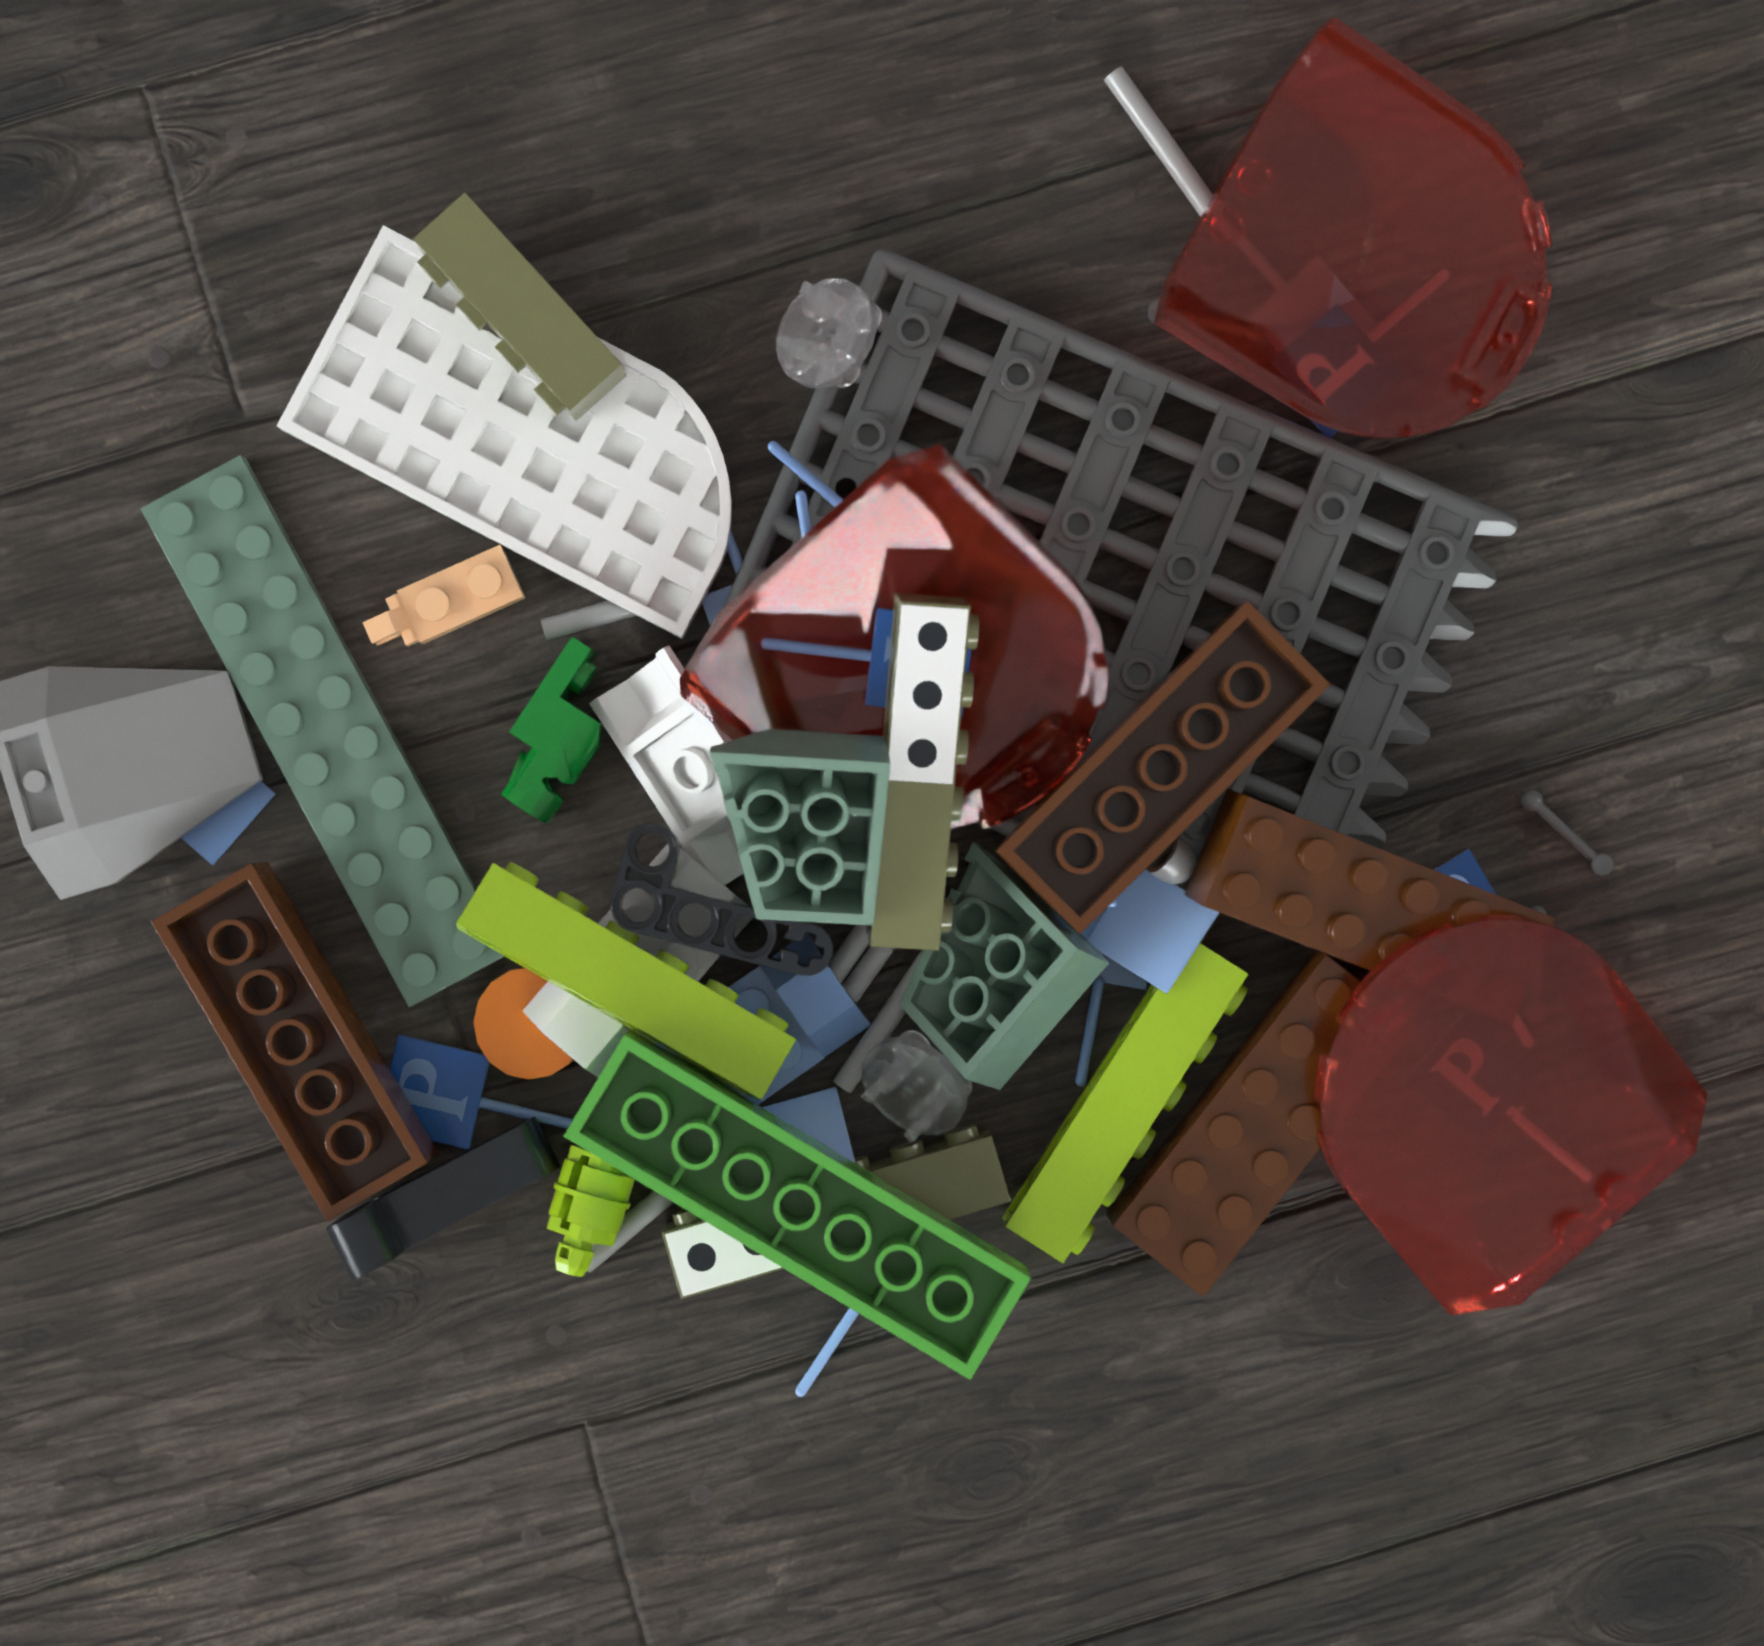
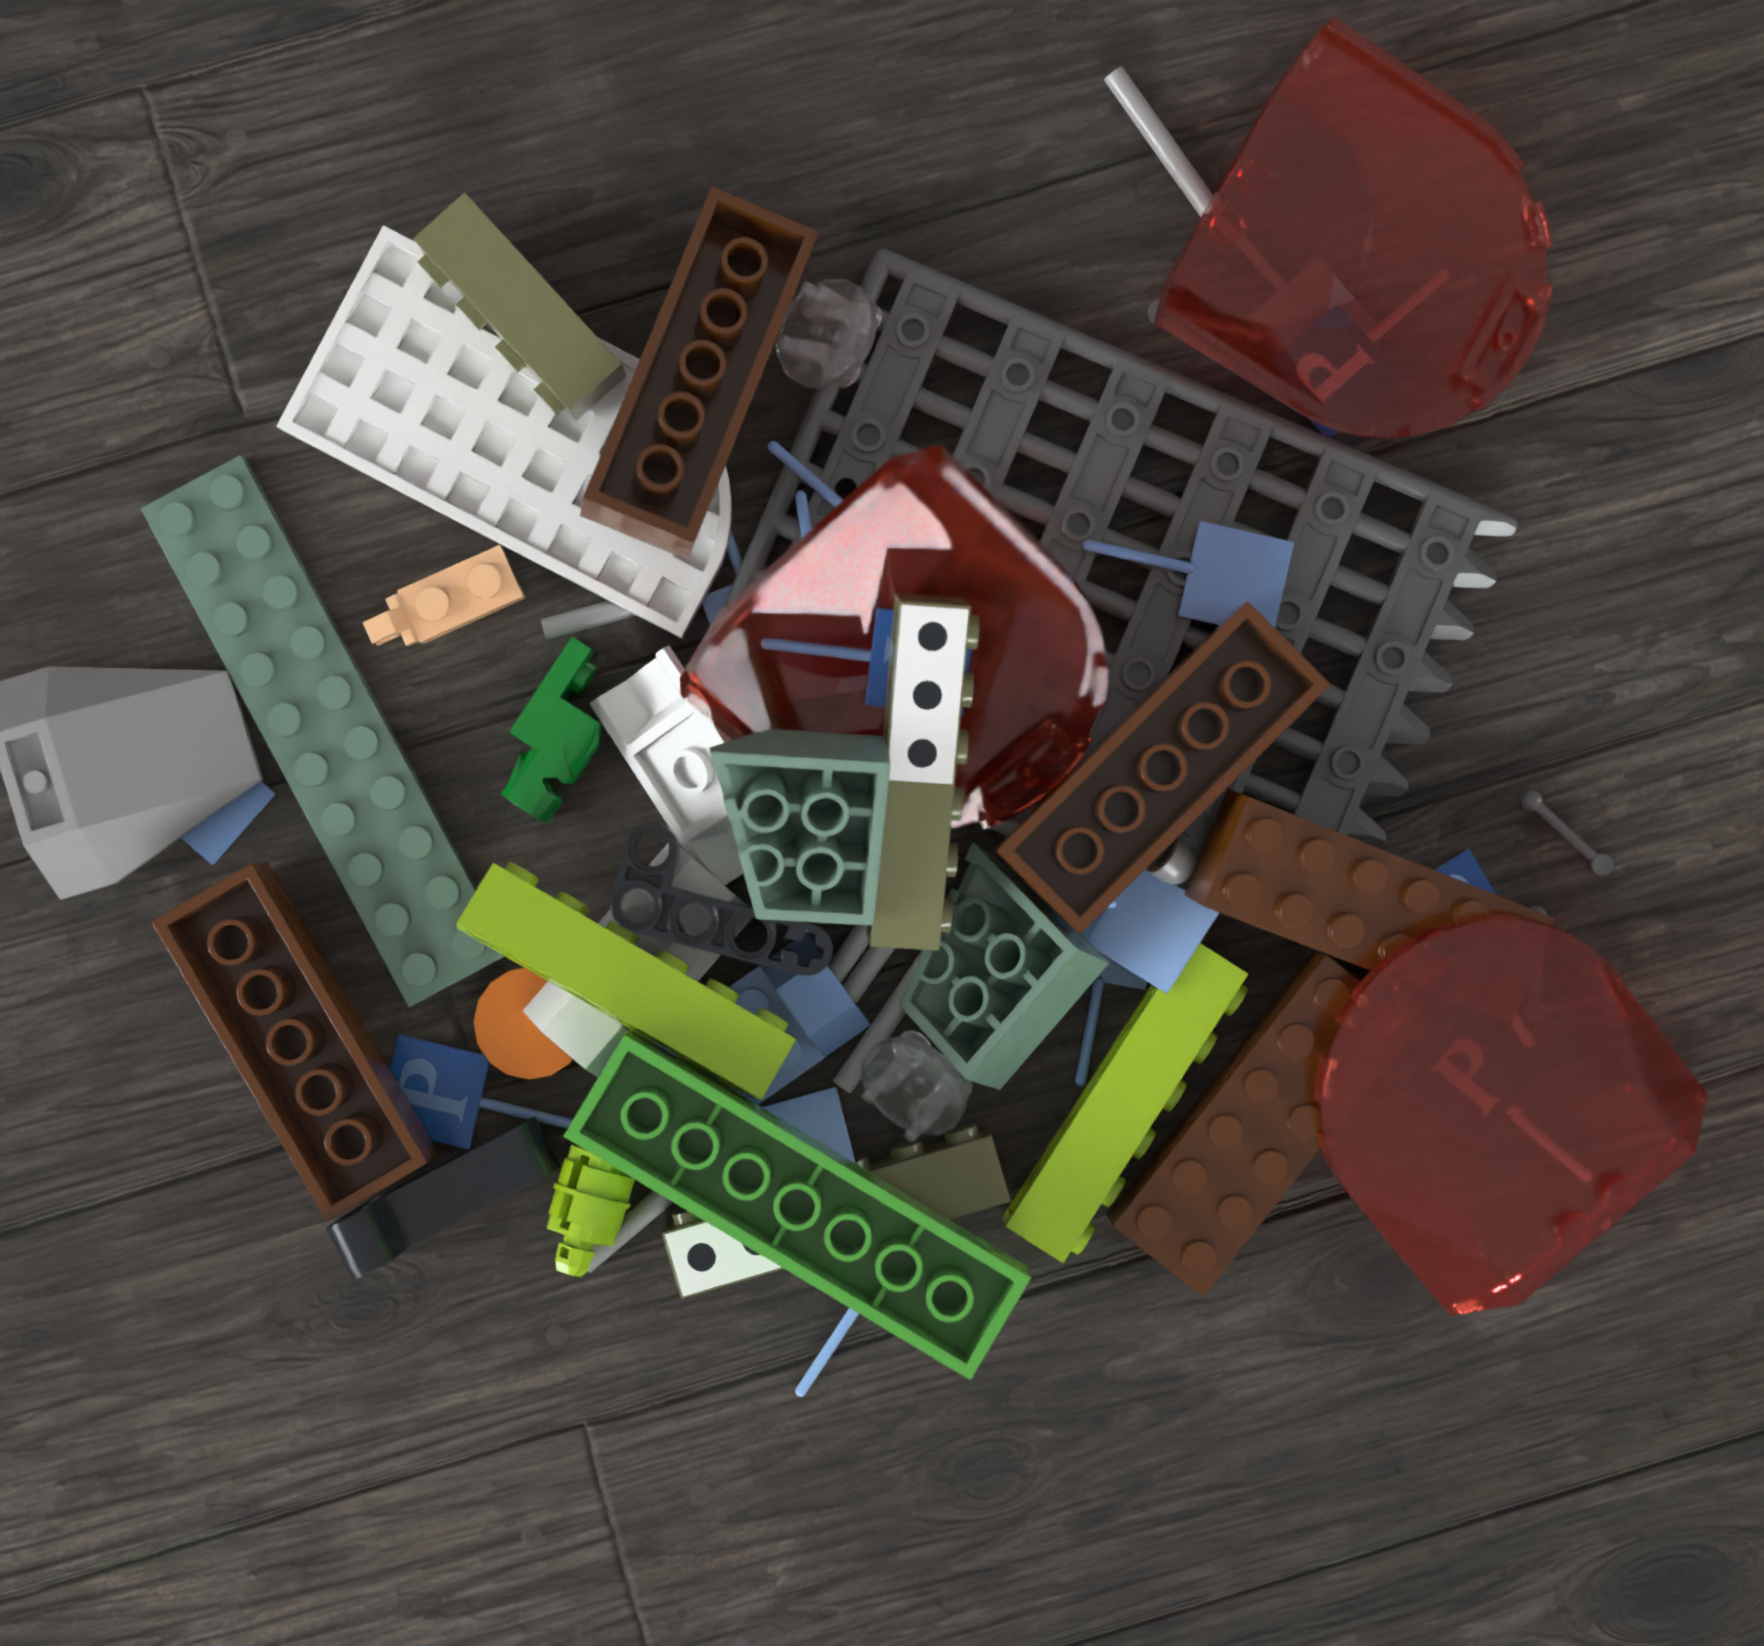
none -> reddish brown brick [580,186,819,560]
none -> medium blue piece [1083,521,1295,628]

